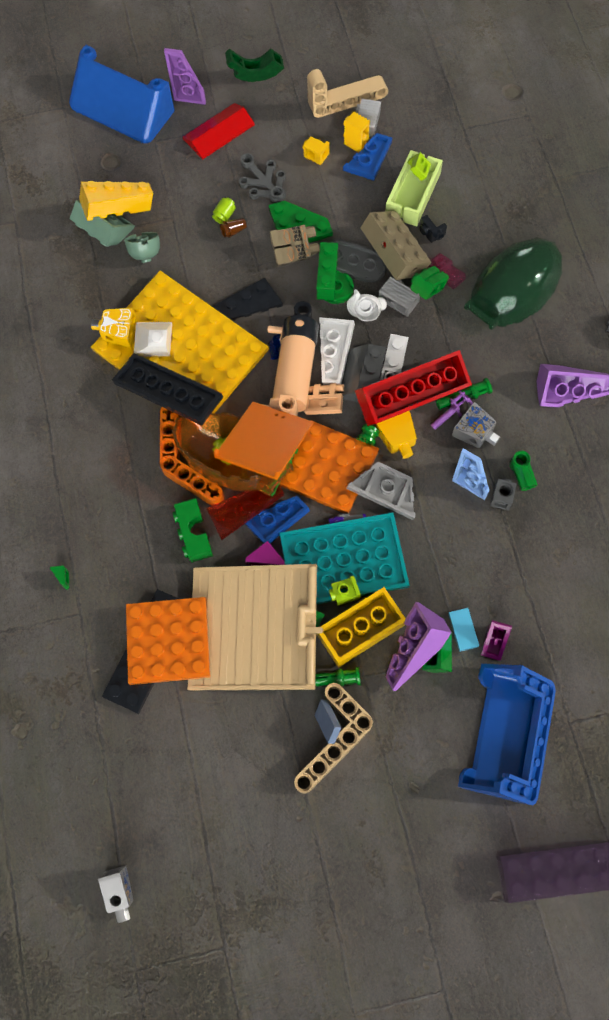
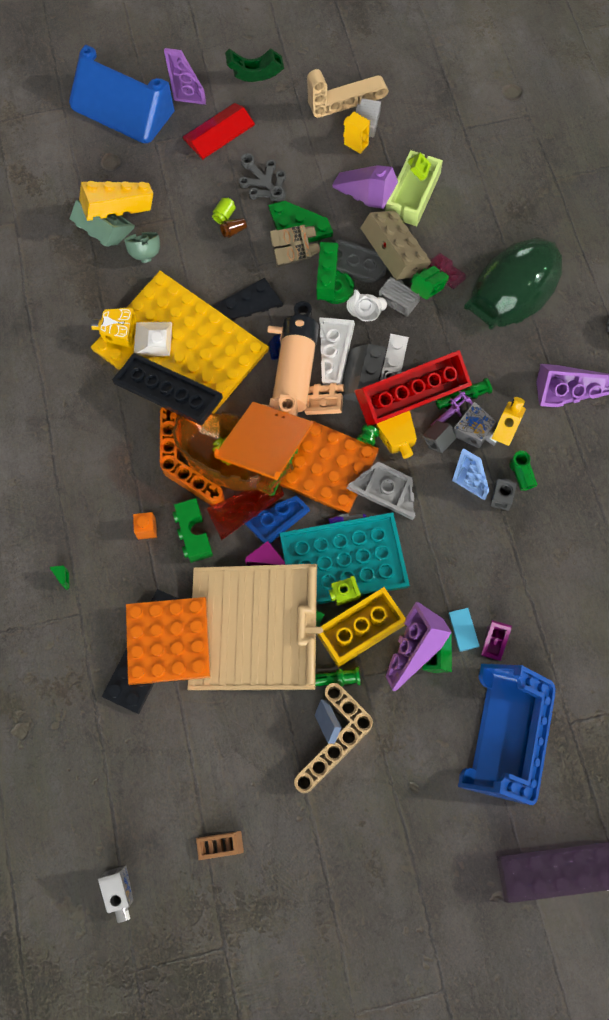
yellow brick [303,136,329,165] -> none
blue wing [343,133,392,181] -> none
black bracket [419,215,447,243] -> none
none -> orange brick [133,512,157,540]
none -> medium nougat slope [196,831,244,860]
none -> medium lavender wedge [332,165,398,209]
none -> dark grey brick [422,420,456,453]
none -> yellow torso [491,397,526,446]

